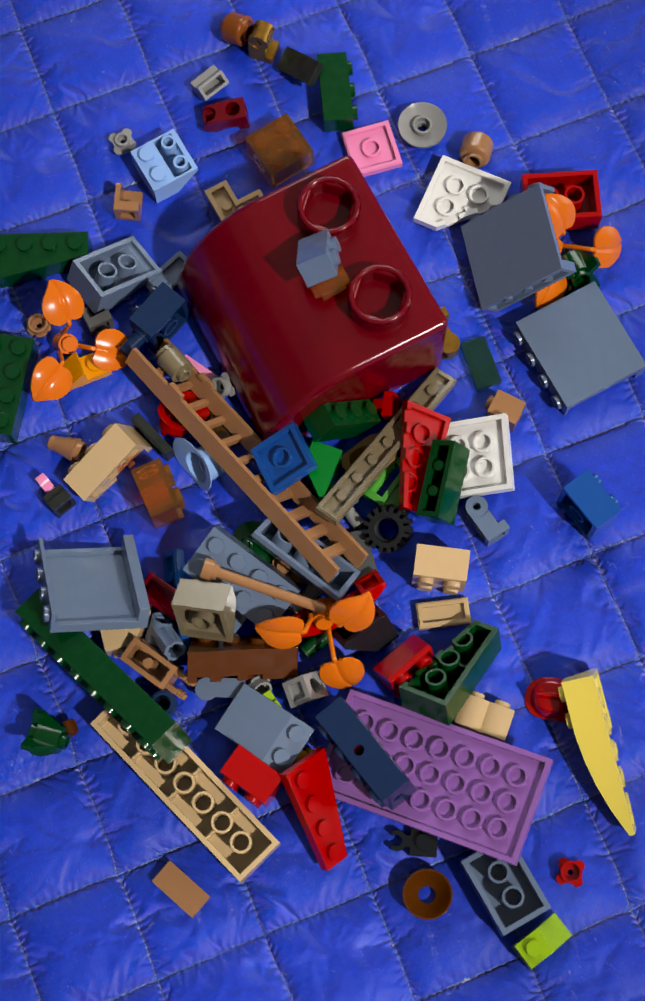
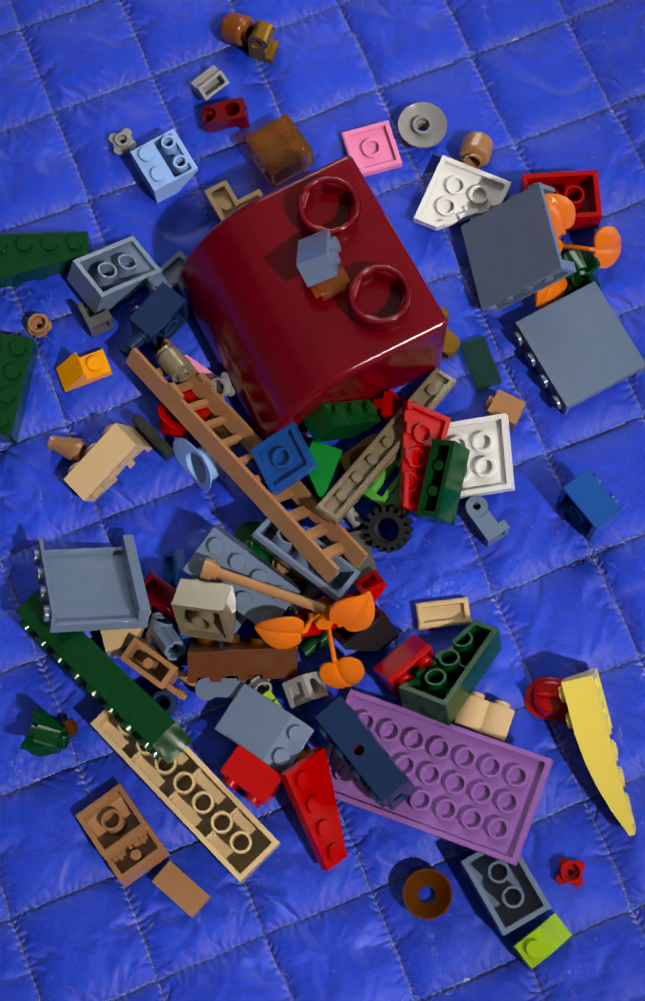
orange plant [30,279,128,402] -> none
pearl dark grey piece [35,473,76,518] -> none
medium nougat panel [113,183,143,221] -> none
clear orange brick [130,458,186,529] -> none
pearl dark grey tile [276,46,324,87] -> none
dark green brick [317,52,358,132] -> none
black plate [390,828,438,858] -> none
tan brick [411,543,470,595] -> none
none -> medium nougat slope [75,783,170,887]

